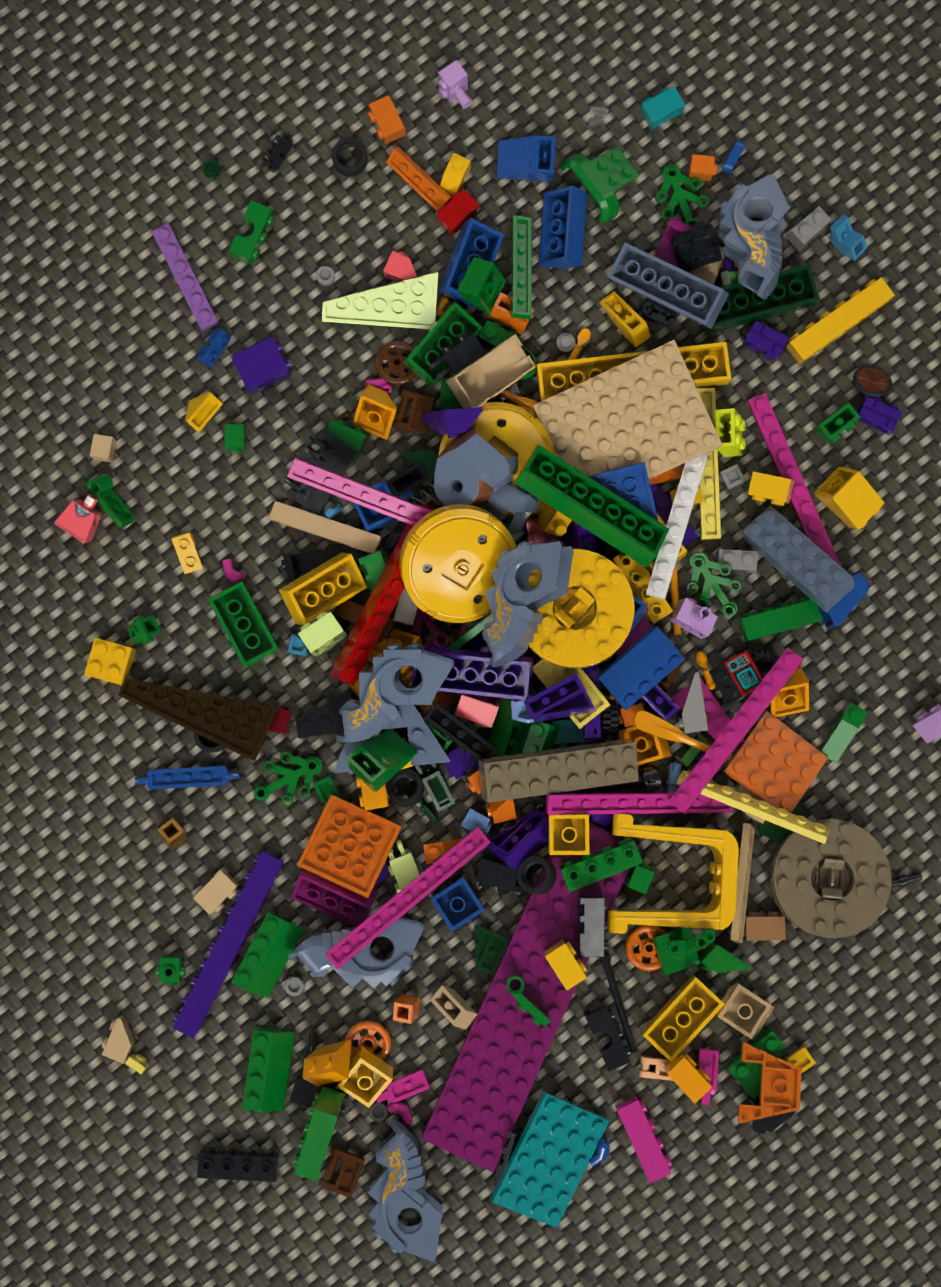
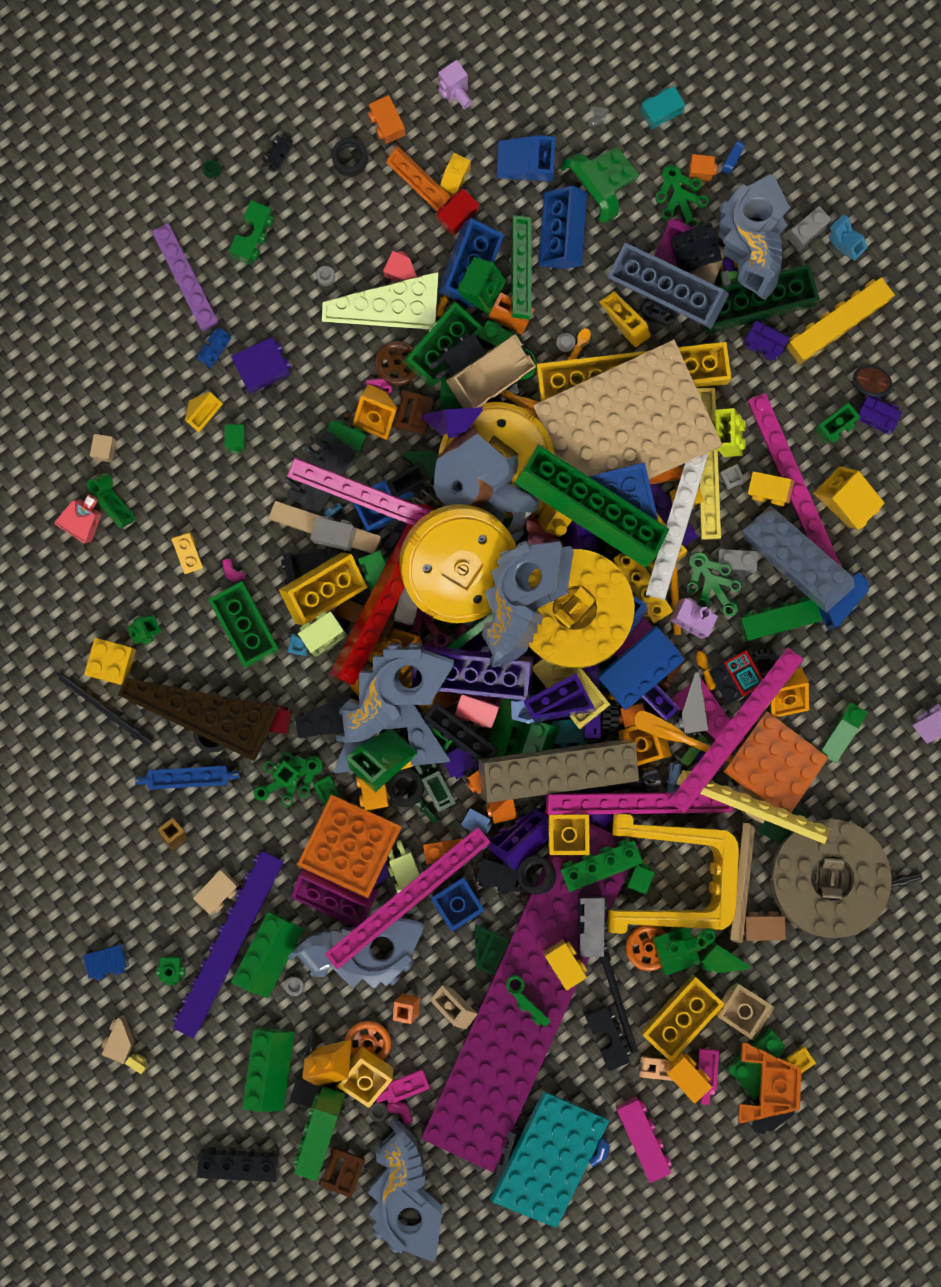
none -> black bar [59,673,154,748]
none -> blue brick [83,943,129,981]
none -> green brick [272,759,300,788]
none -> light grey brick [310,516,356,552]

